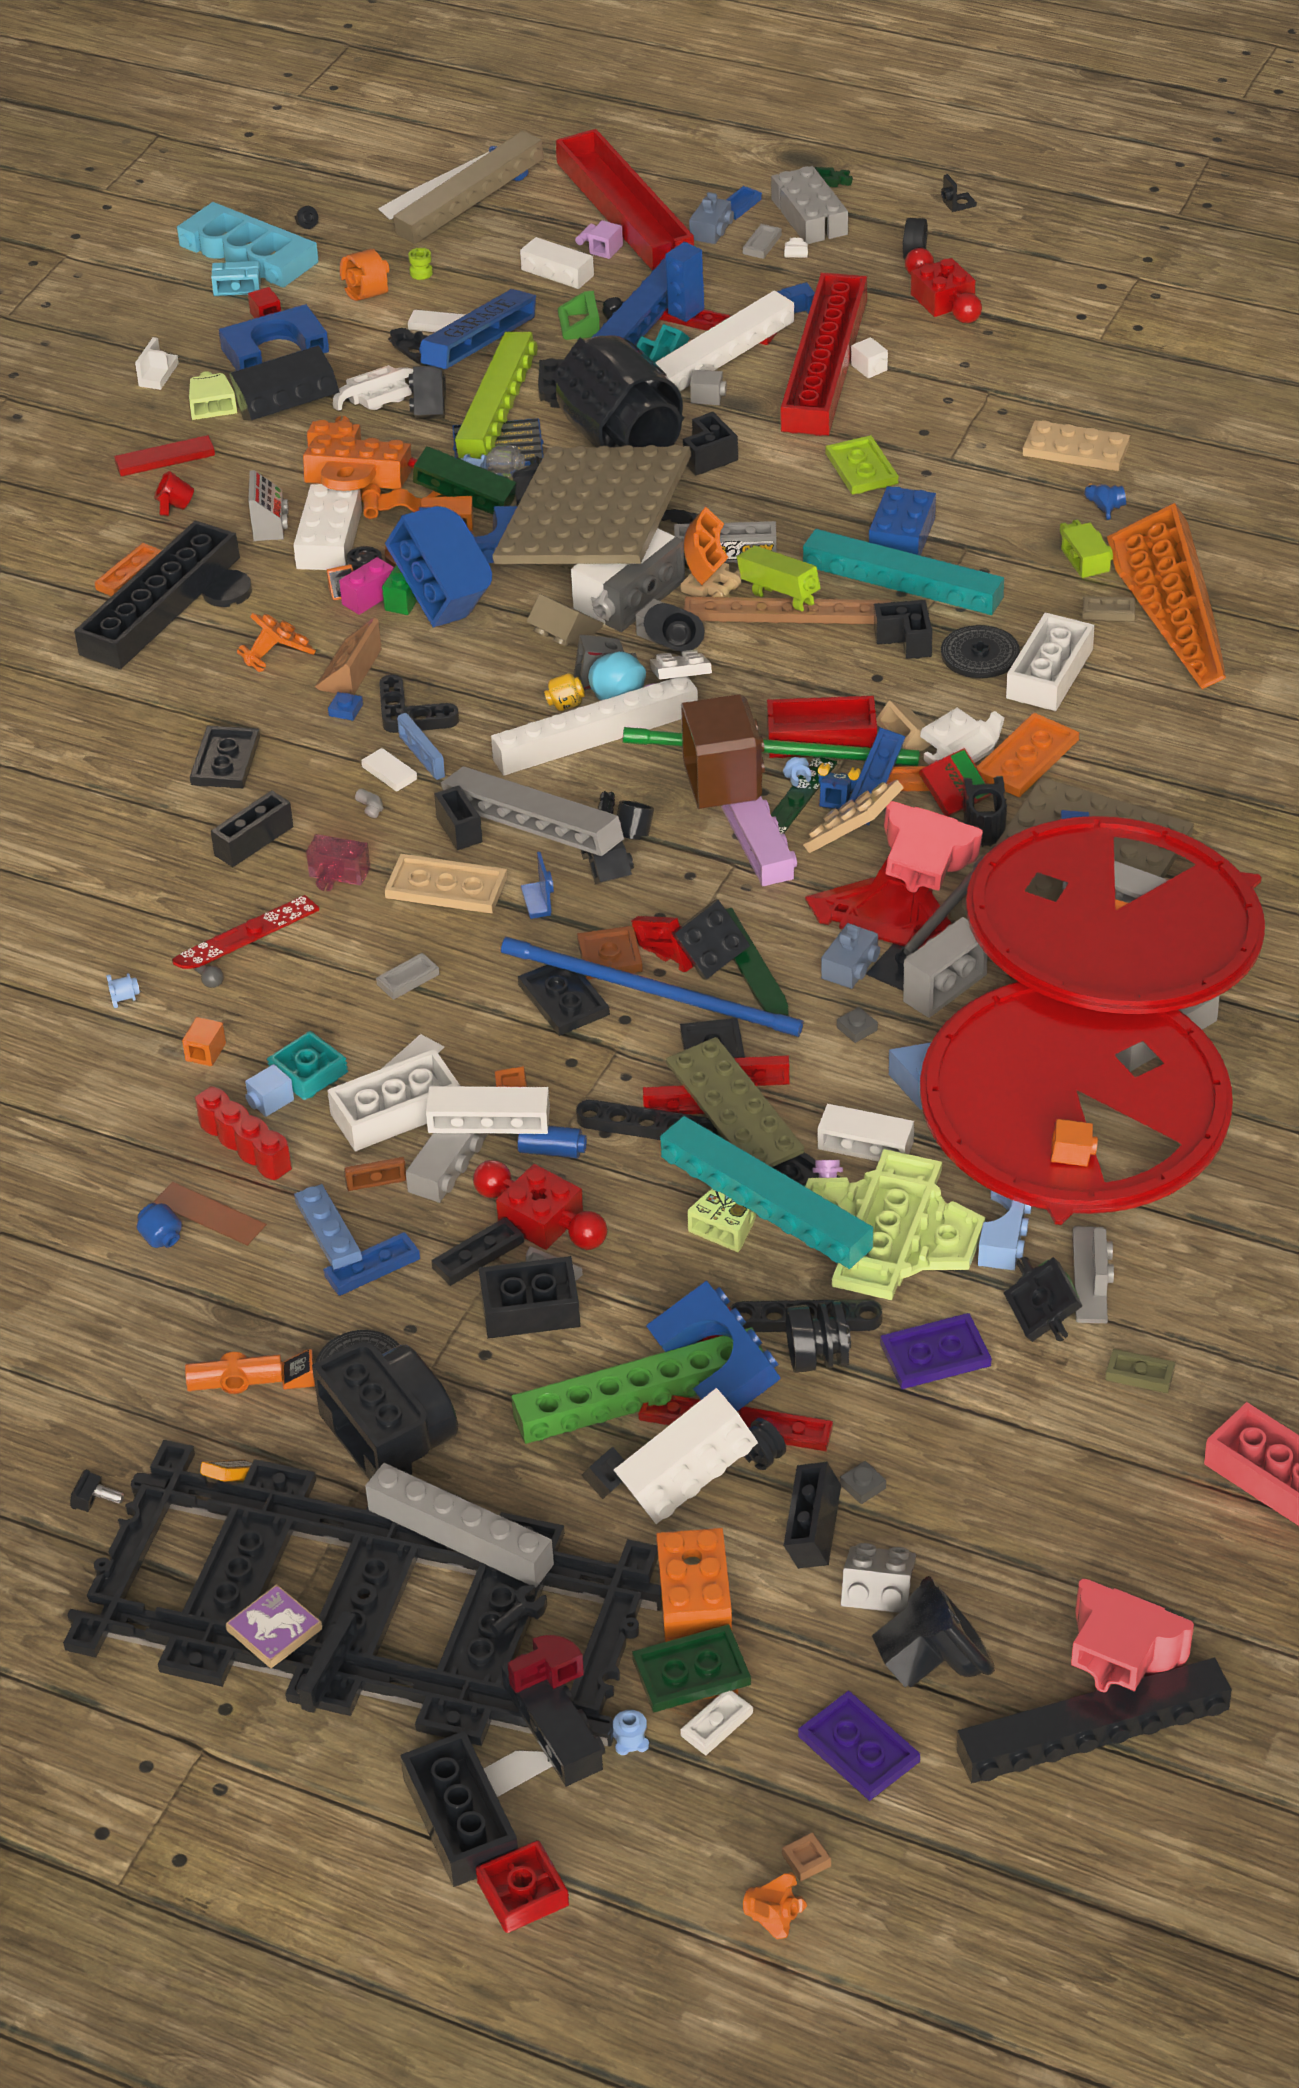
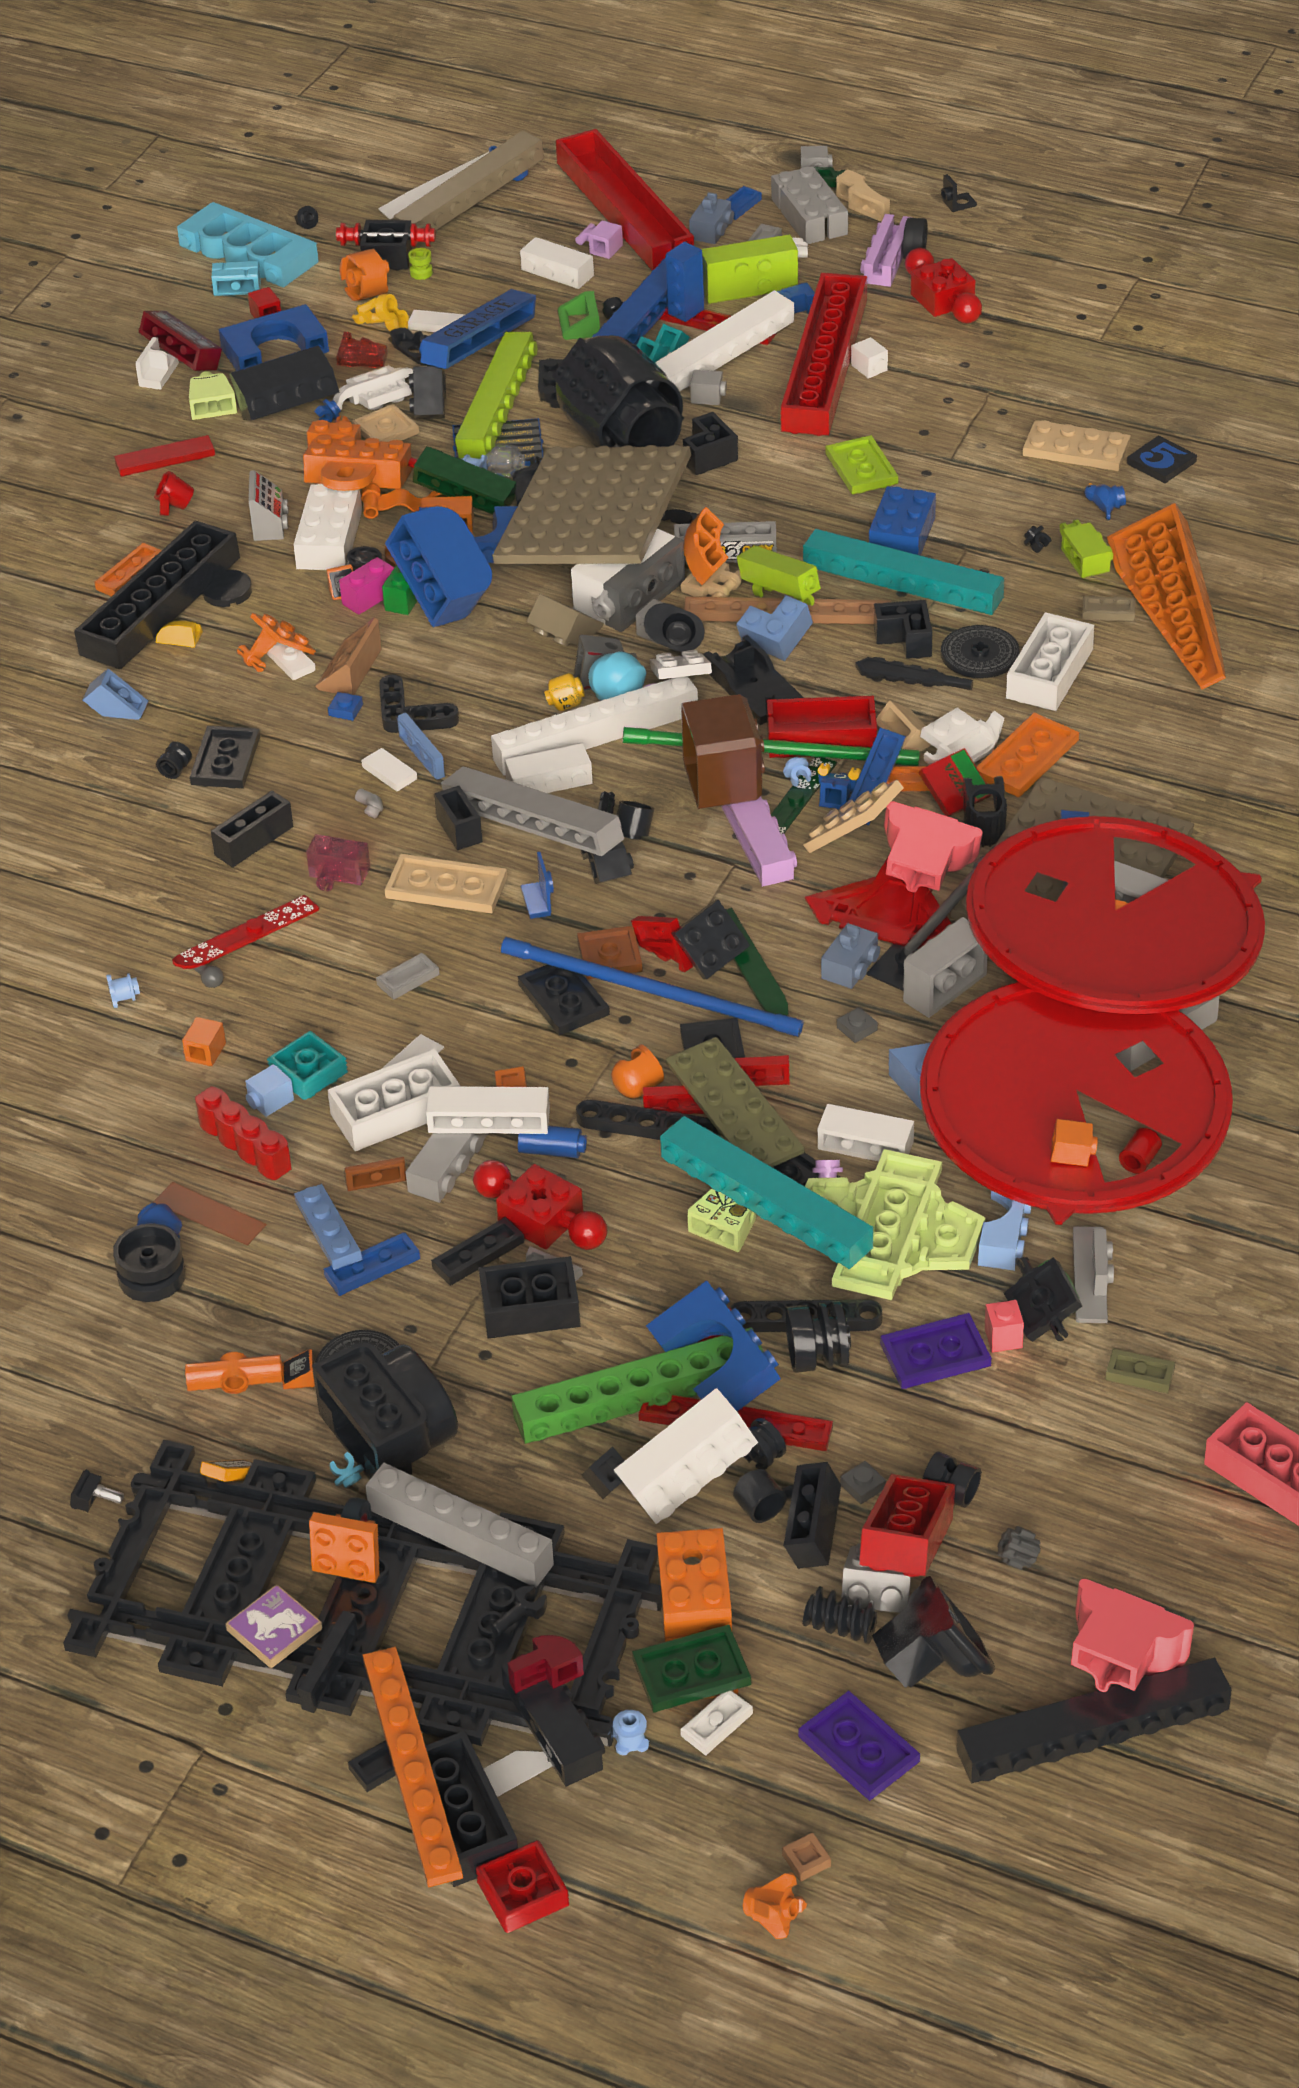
none -> medium blue slope [82,669,148,720]
none -> black wheel [113,1223,185,1302]
none -> dark red brick [138,311,222,371]
none -> yellow brick [156,620,203,648]
none -> black wheel [156,742,192,779]
none -> white plate [267,642,315,680]
none -> orange plate [309,1498,380,1583]
none -> blue plate [314,399,341,422]
none -> medium azure plate [329,1452,364,1488]
none -> black brick [336,220,436,271]
none -> clear red wing [336,332,388,368]
none -> black tile [348,1740,396,1792]
none -> yellow piece [351,294,409,331]
none -> tan plate [352,404,420,442]
none -> orange plate [363,1646,463,1888]
none -> white brick [505,743,593,793]
none -> orange helmet [611,1044,664,1099]
none -> lime brick [702,234,798,304]
none -> black piece [704,635,804,725]
none -> black piece [733,1469,794,1523]
none -> medium blue brick [736,595,813,661]
none -> light grey brick [801,146,832,168]
none -> black piece [802,1586,877,1644]
none -> tan slope [836,169,890,222]
none -> black sword [855,657,973,690]
none -> red brick [859,1474,955,1577]
none -> lavender brick [860,214,912,287]
none -> black wheel [923,1452,982,1508]
none -> coral brick [985,1300,1024,1352]
none -> dark grey gear [997,1526,1041,1570]
none -> black plate [1024,525,1052,553]
none -> red brick [1119,1128,1162,1174]
none -> black tile [1127,435,1197,483]

